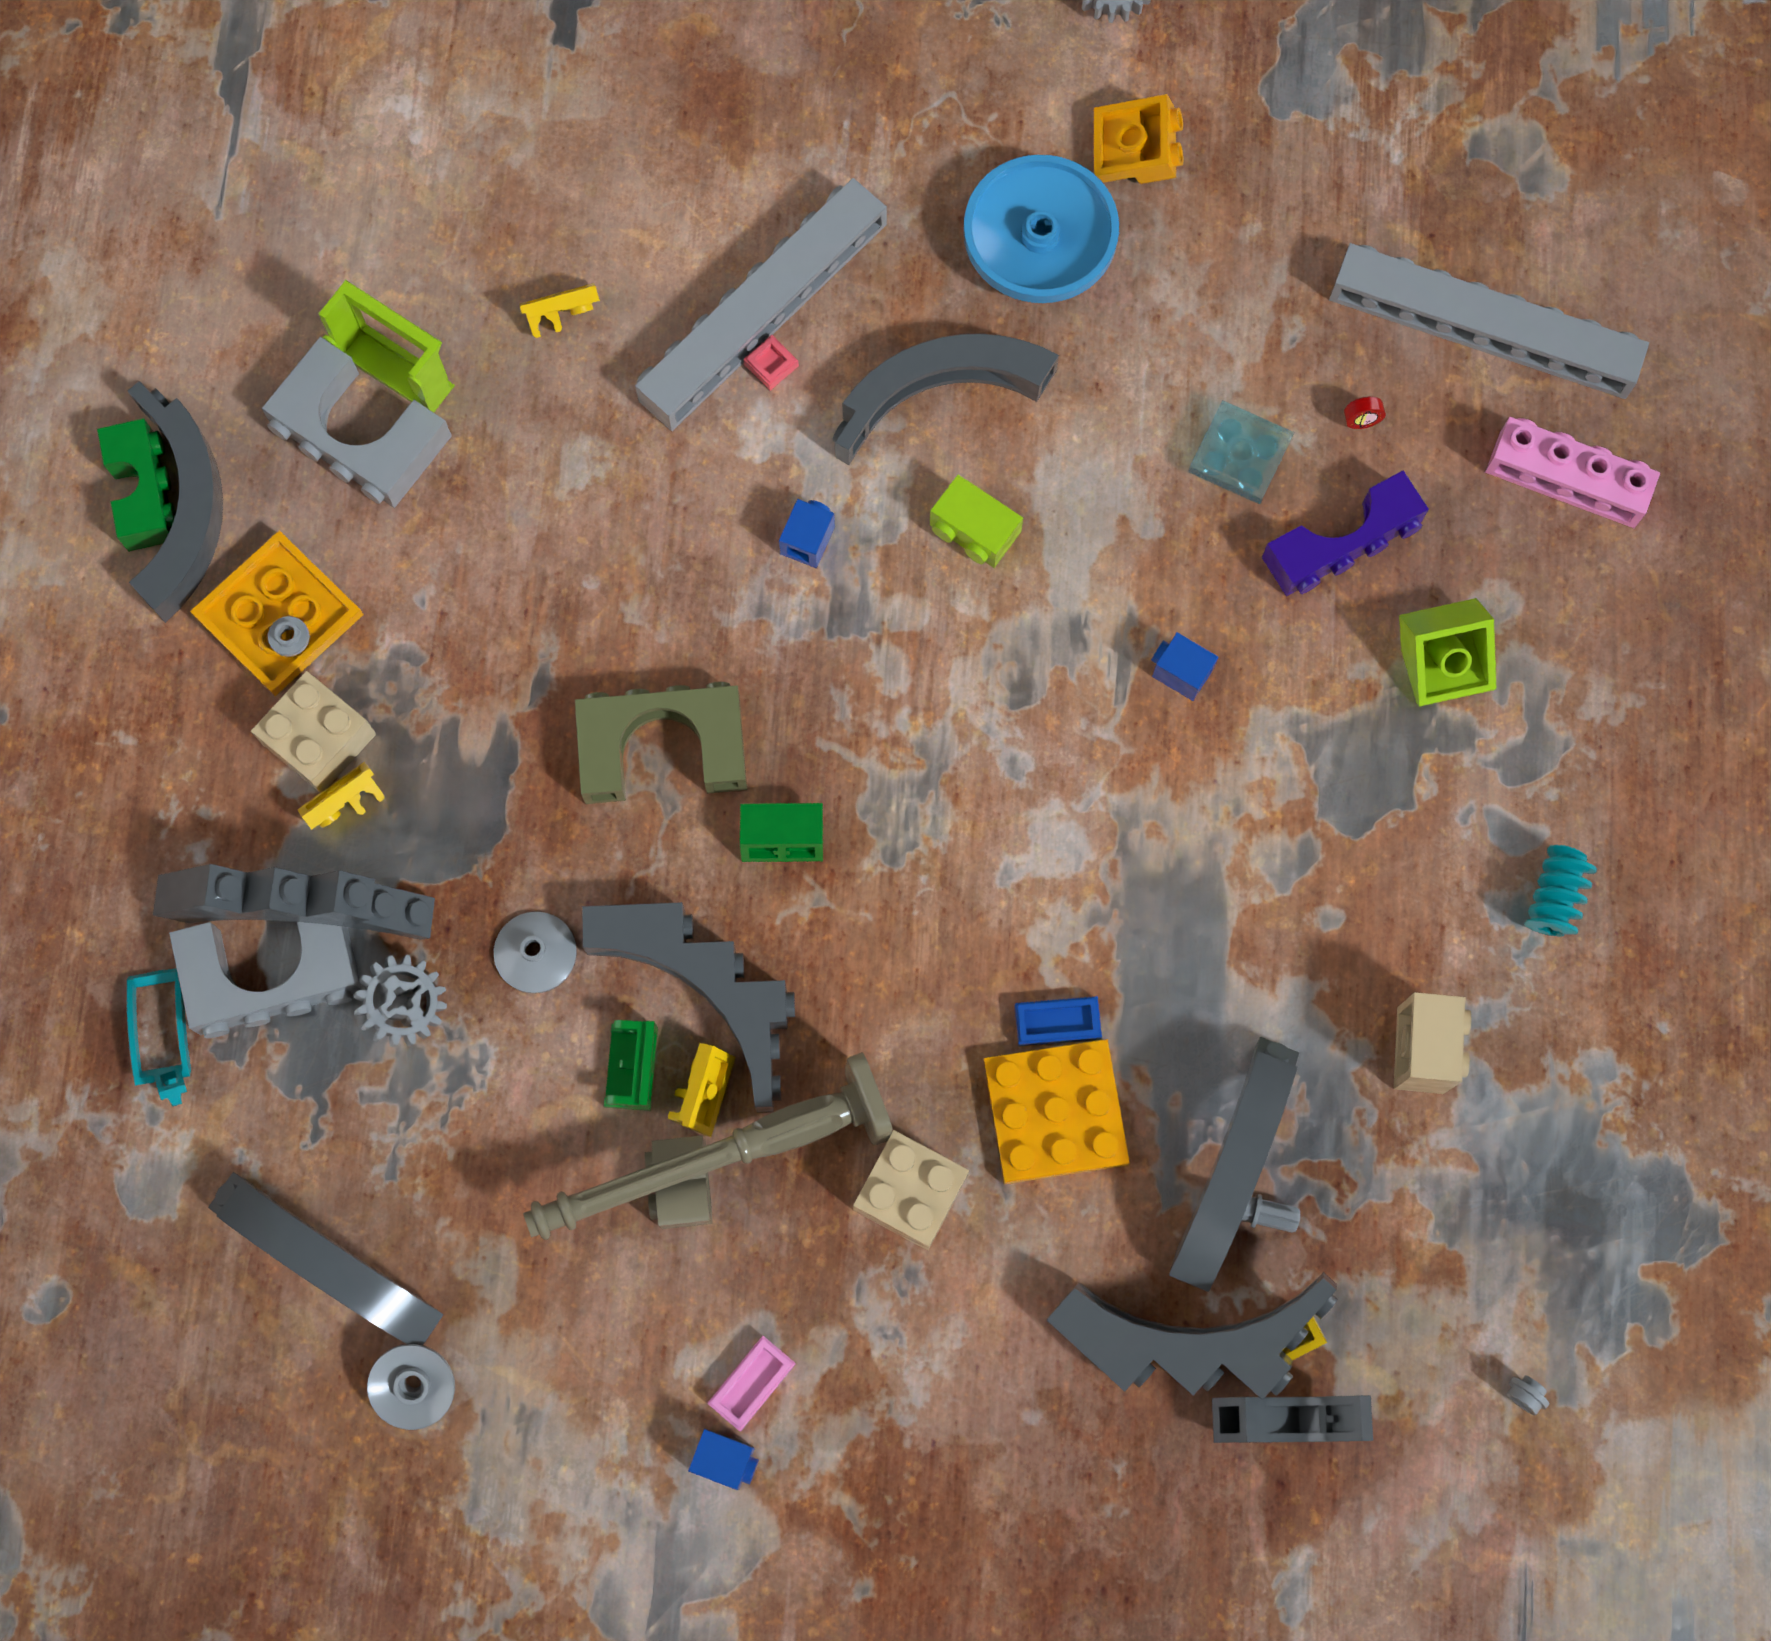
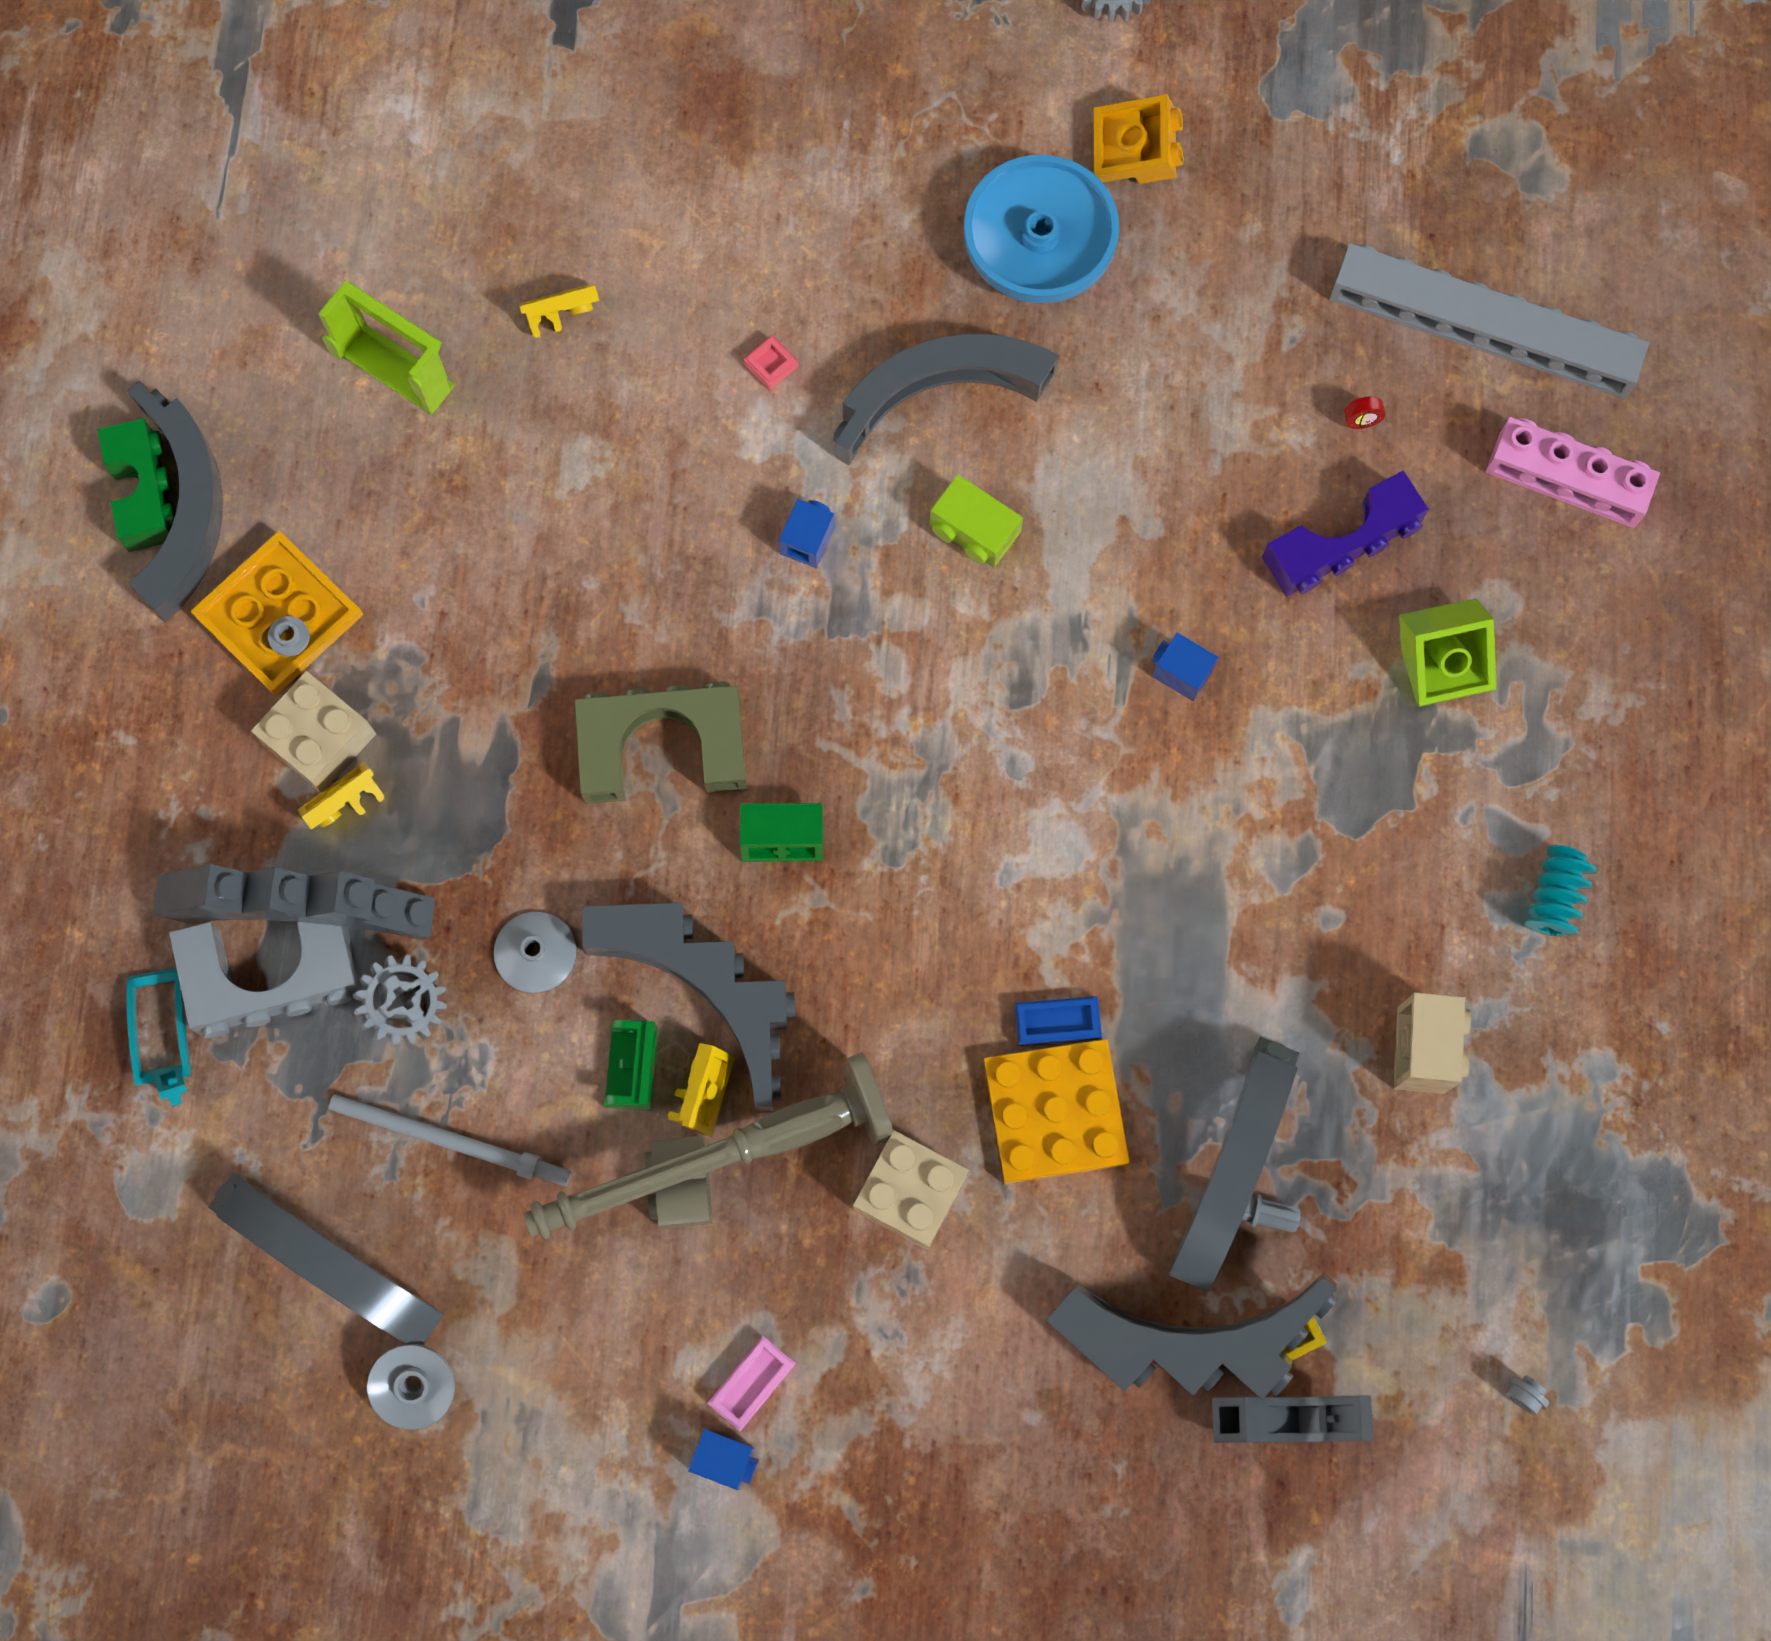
light grey arch [262,337,452,508] -> none
light grey brick [635,178,887,431] -> none
clear light blue plate [1188,400,1294,504] -> none
none -> light grey bar [329,1094,572,1187]

